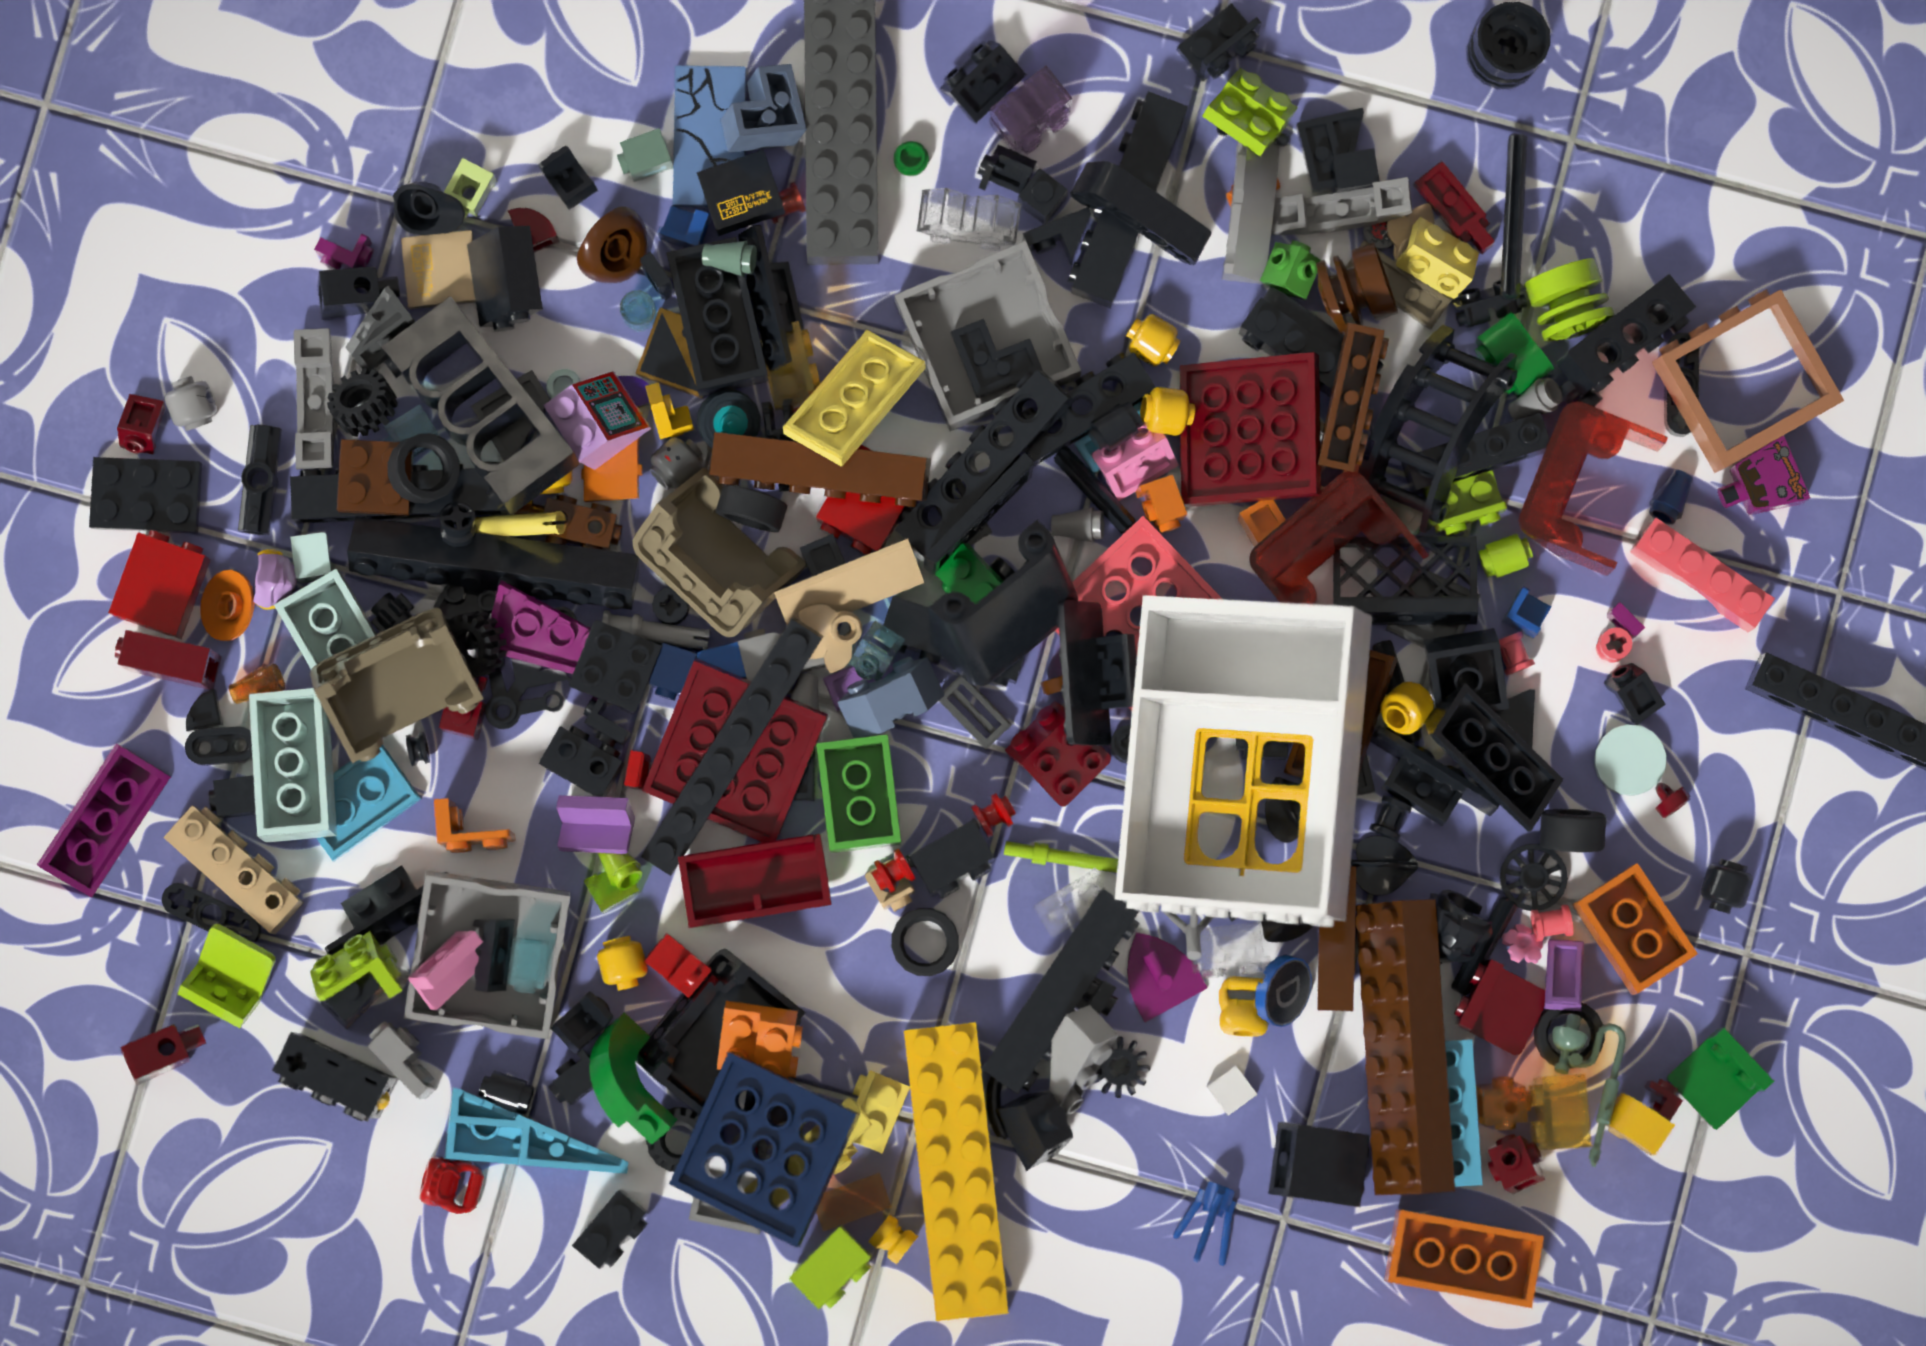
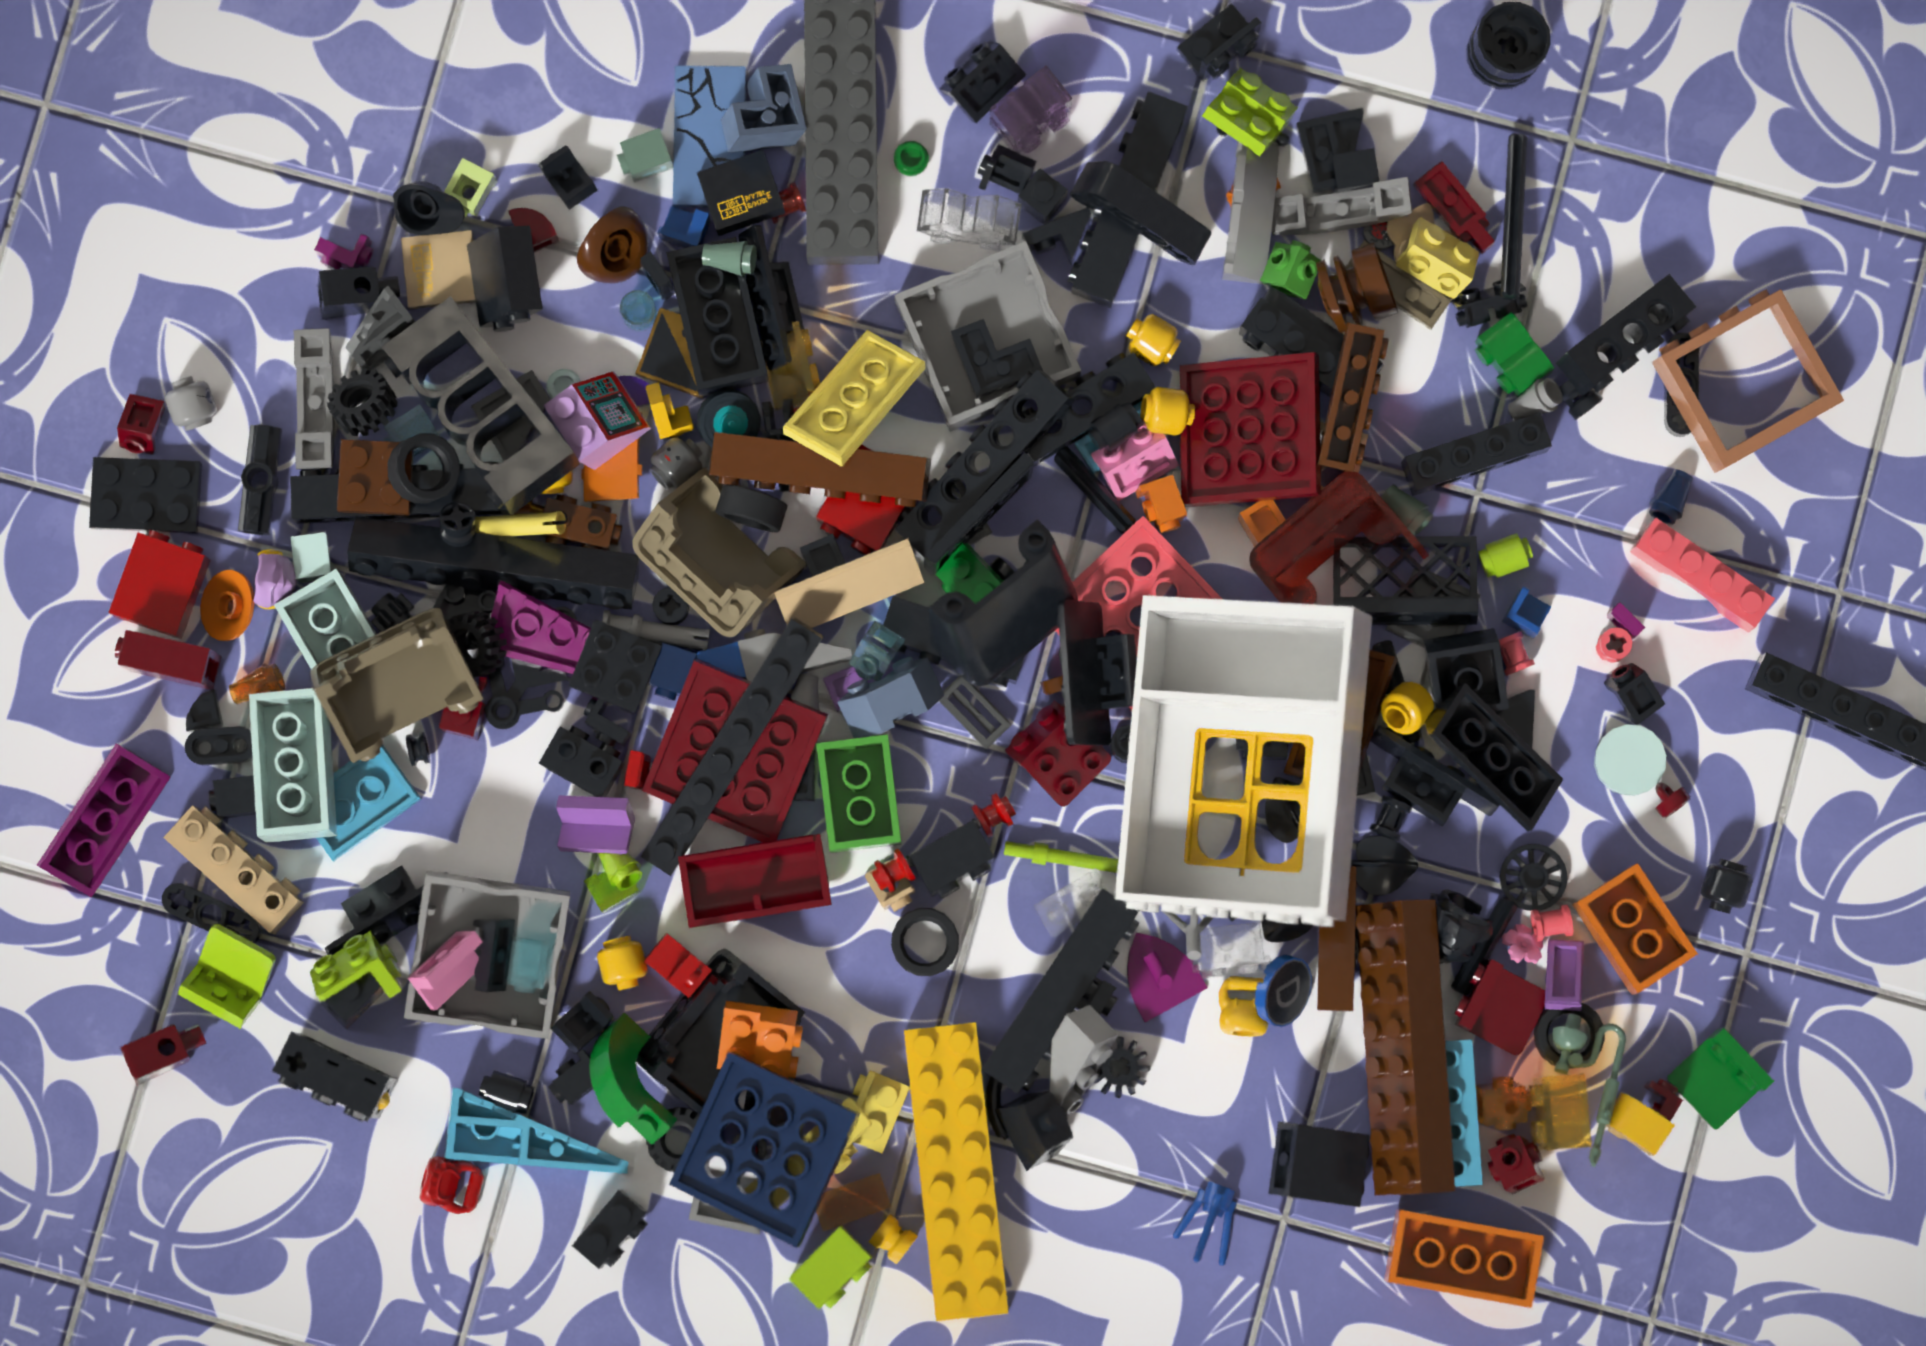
light grey plate [367,1021,436,1100] -> none
orange bracket [434,798,516,853] -> none
tan plate [797,604,862,673] -> none
light grey cone [1051,507,1104,543] -> none
white tile [1206,1065,1257,1116] -> none
black fence [1351,324,1517,533] -> none
lime bracket [1423,470,1507,536] -> none
clear red windscreen [1518,402,1668,576] -> none
lime wheel [1524,258,1615,342] -> none
black tyre [1540,809,1606,853] -> none
magenta torso [1717,436,1811,515] -> none

